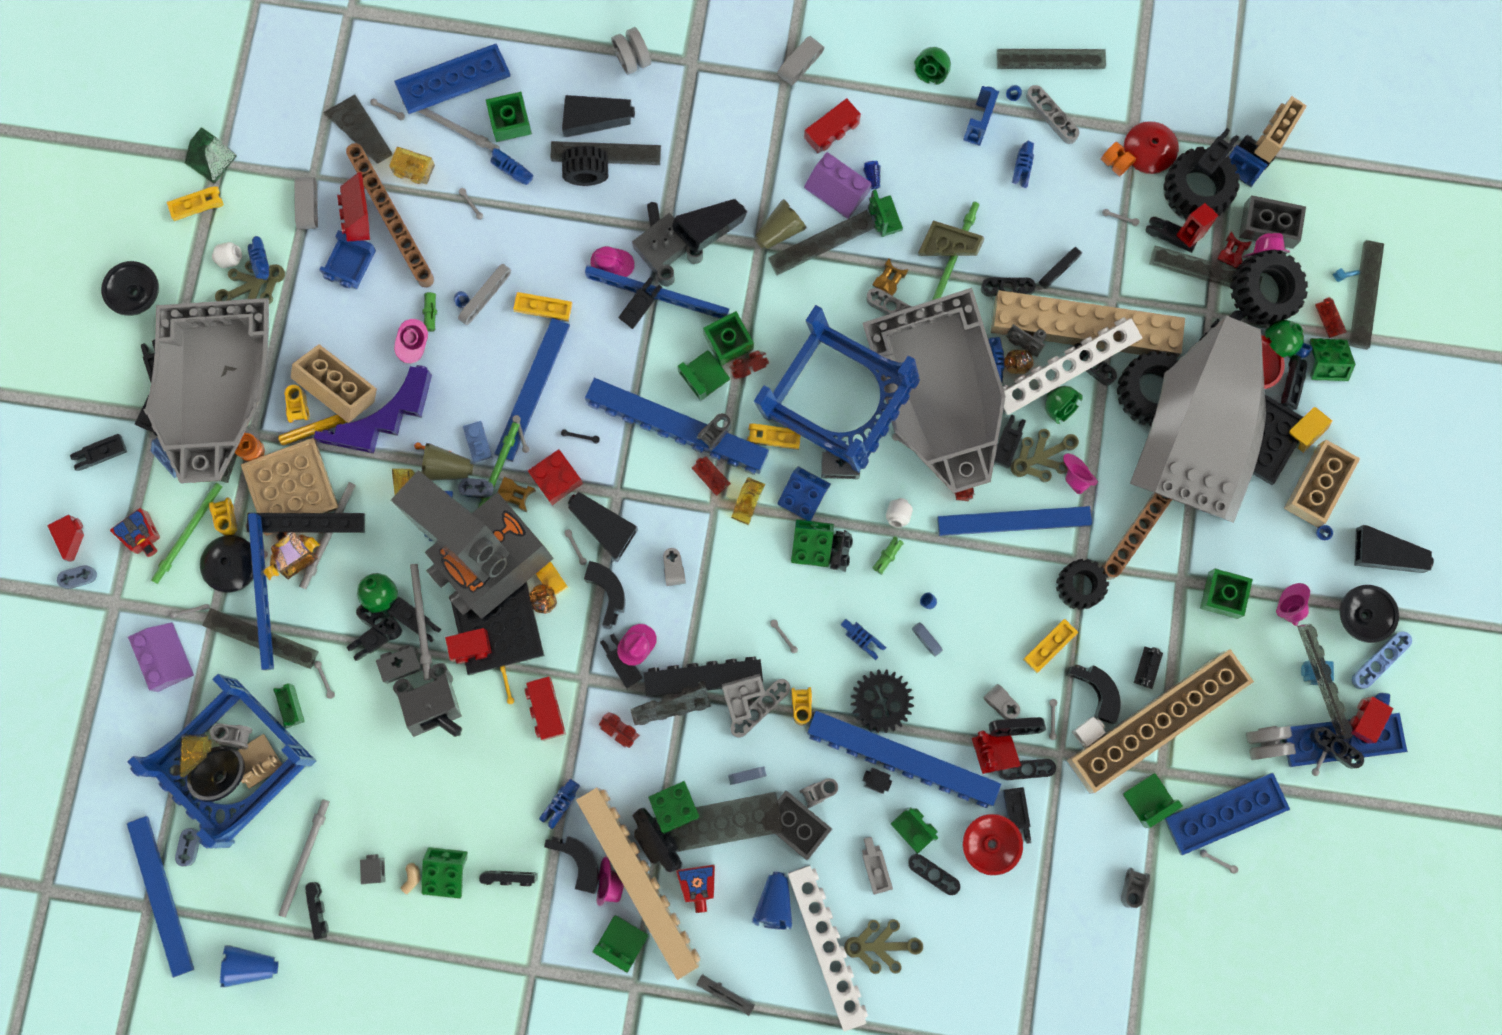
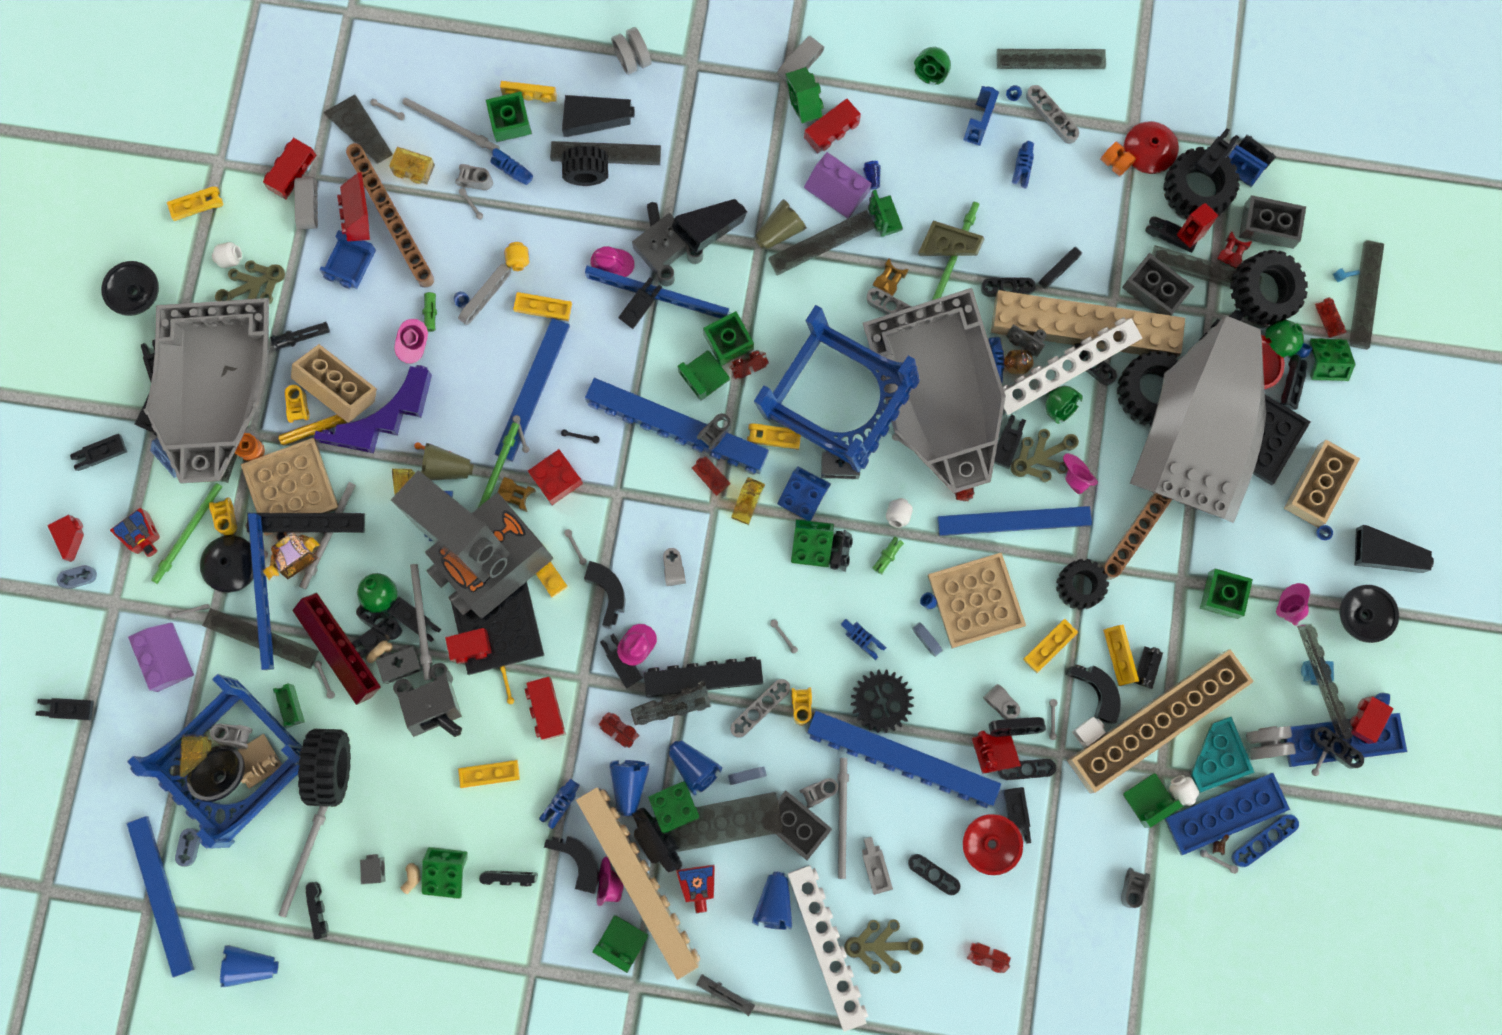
clear green slope [185,127,237,184] -> none
blue hinge [247,236,269,280] -> none
blue plate [394,43,511,115] -> none
sand blue beam [458,478,494,498] -> none
medium blue plate [463,421,493,463] -> none
clear orange head [529,584,557,614] -> none
black slope [568,491,638,562] -> none
light grey plate [722,674,765,723] -> none
black brick [862,767,892,794] -> none
green bracket [890,807,939,854] -> none
light grey hinge [1102,209,1140,226] -> none
dark pink piece [1243,233,1290,259] -> none
tan brick [1254,96,1307,163] -> none
yellow panel [1289,407,1333,453] -> none
light blue beam [1352,631,1412,689] -> none
none -> black hinge [35,698,94,721]
none -> red brick [263,137,317,200]
none -> black pin [270,321,330,352]
none -> dark red brick [292,592,381,705]
none -> black tyre [298,728,351,807]
none -> tan arm [366,641,392,663]
none -> light grey piece [455,164,493,190]
none -> yellow tile [458,760,520,788]
none -> yellow plate [500,81,557,103]
none -> yellow head [504,242,530,271]
none -> blue cone [609,760,649,816]
none -> blue cone [669,741,722,795]
none -> green brick [785,67,824,123]
none -> light grey bar [837,758,849,879]
none -> tan plate [927,552,1026,649]
none -> clear red hinge [966,942,1011,973]
none -> yellow plate [1103,624,1139,686]
none -> dark grey brick [1122,253,1195,316]
none -> white head [1169,775,1199,806]
none -> teal plate [1190,716,1255,793]
none -> reddish brown hand [1212,834,1229,855]
none -> blue beam [1231,815,1299,867]

